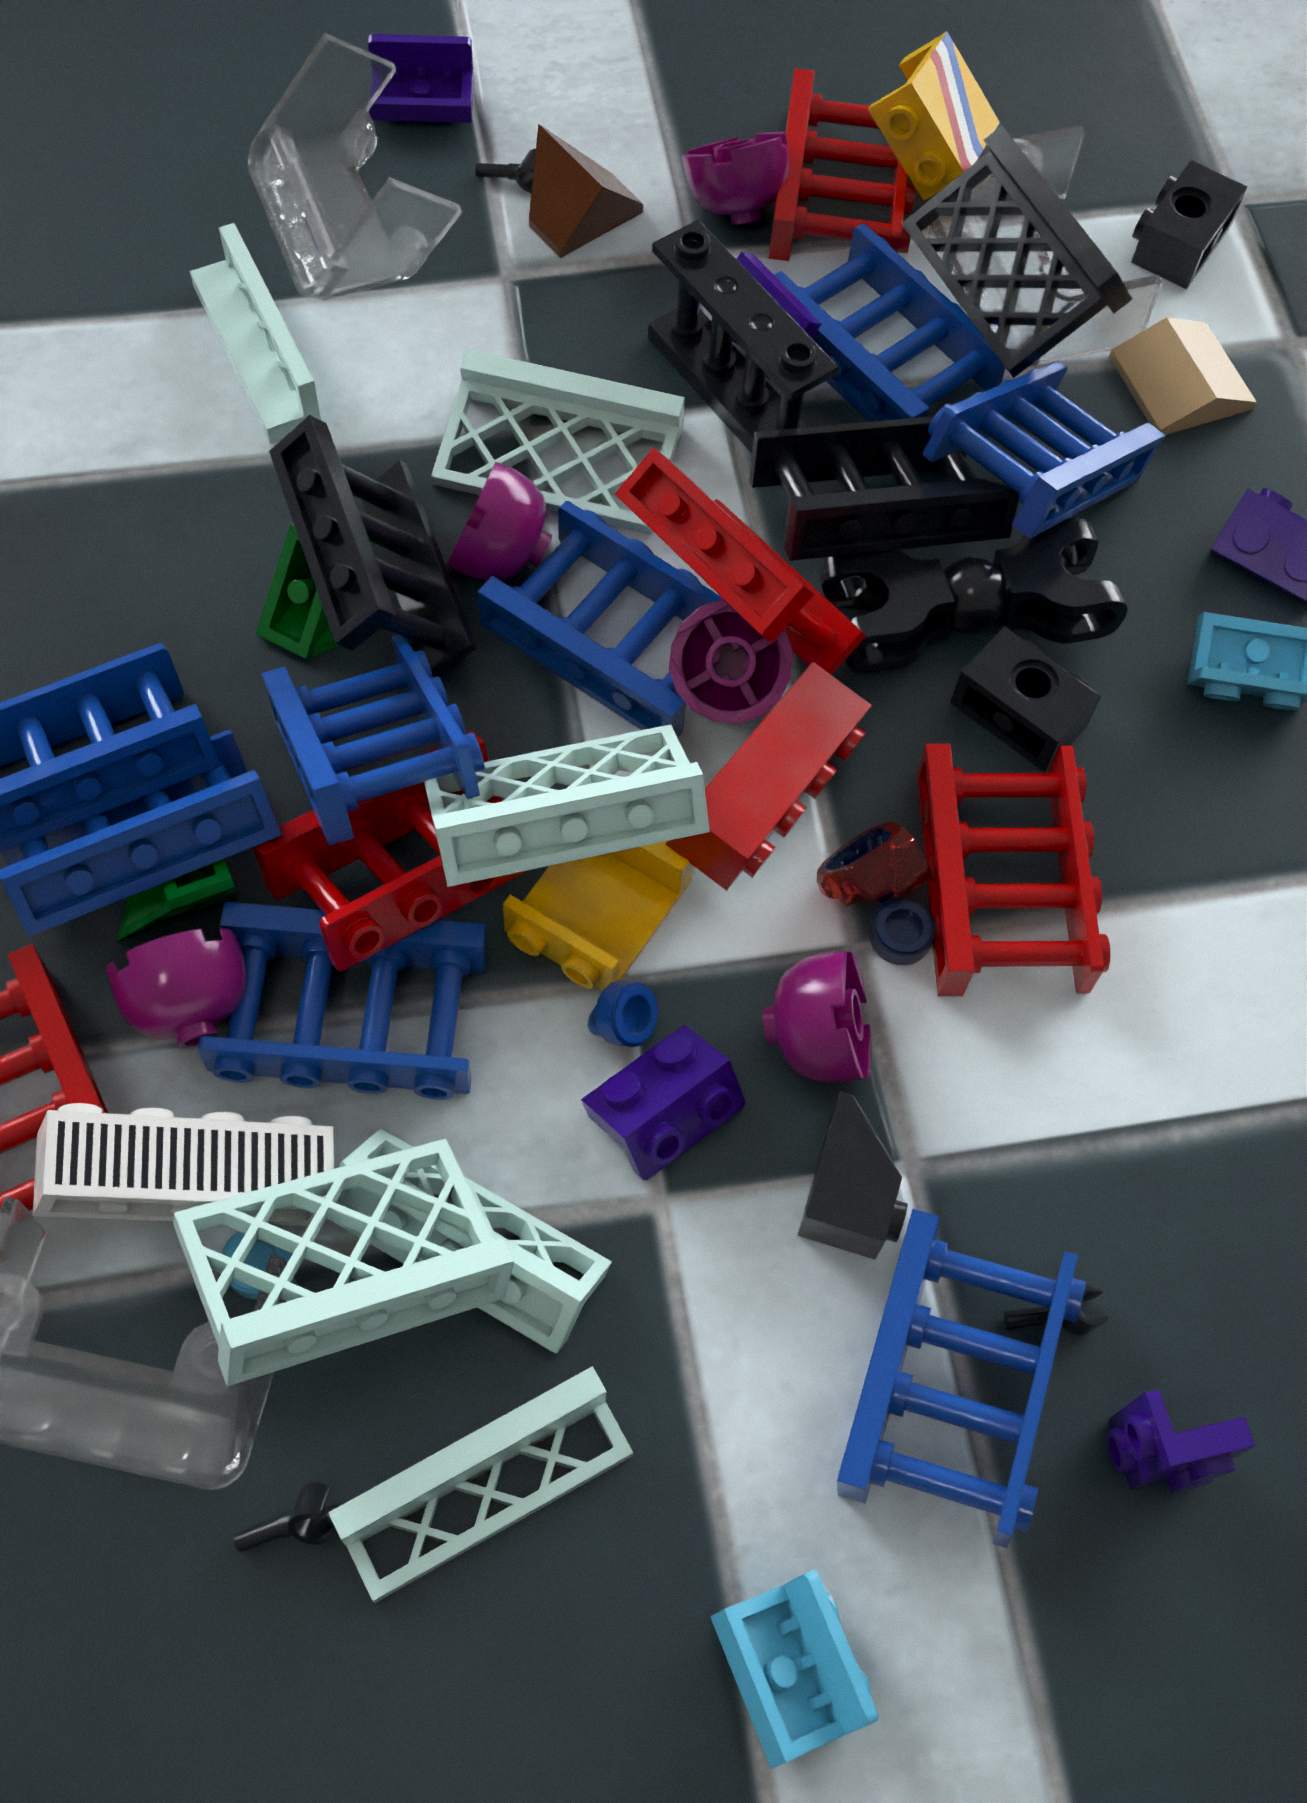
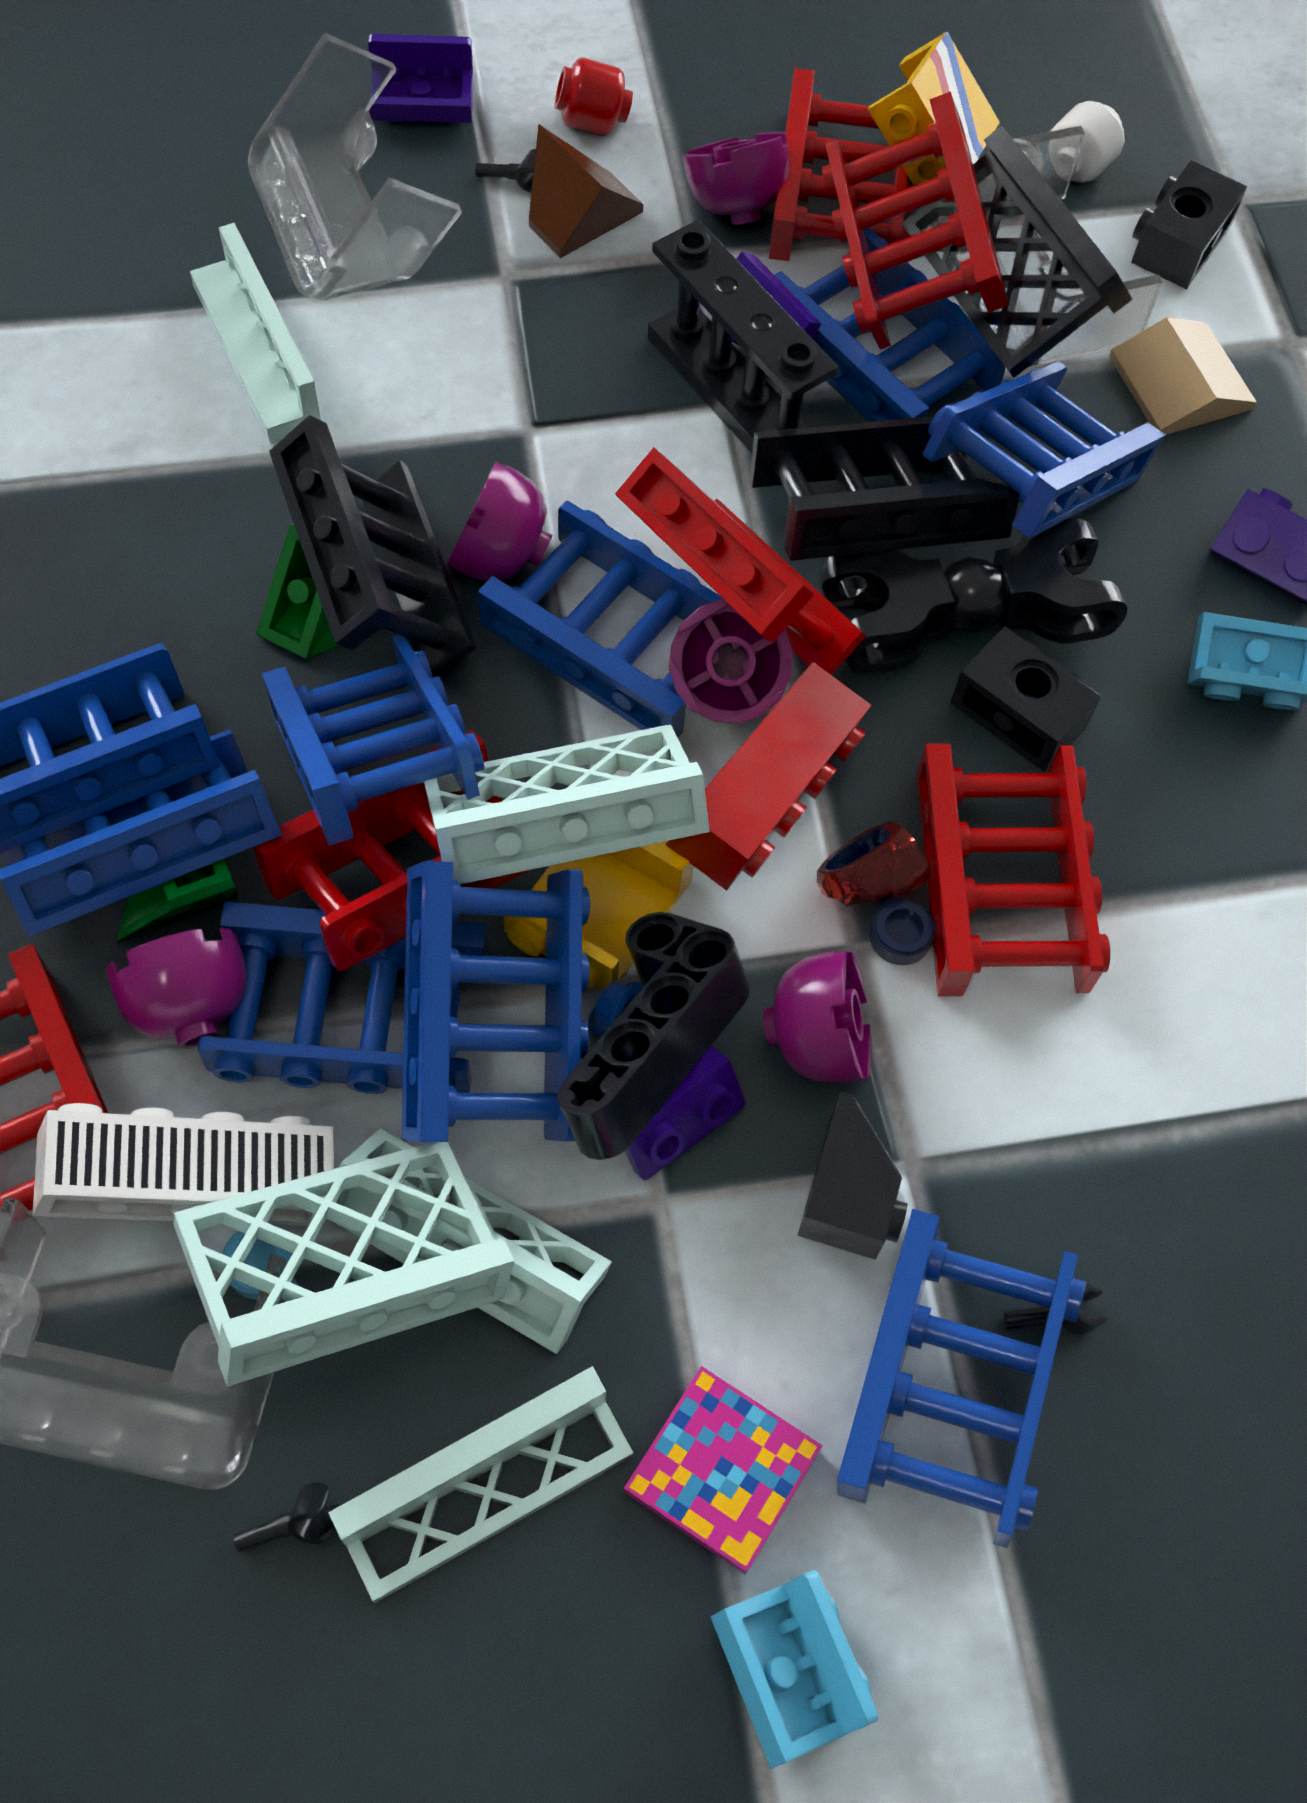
light aqua fence [431,349,685,534] -> none
dark purple bracket [1106,1390,1256,1494] -> none
none -> blue fence [402,861,590,1142]
none -> red head [554,57,633,136]
none -> black beam [557,912,749,1160]
none -> tile [623,1366,823,1575]
none -> red fence [822,91,1010,350]
none -> white head [1047,101,1125,183]

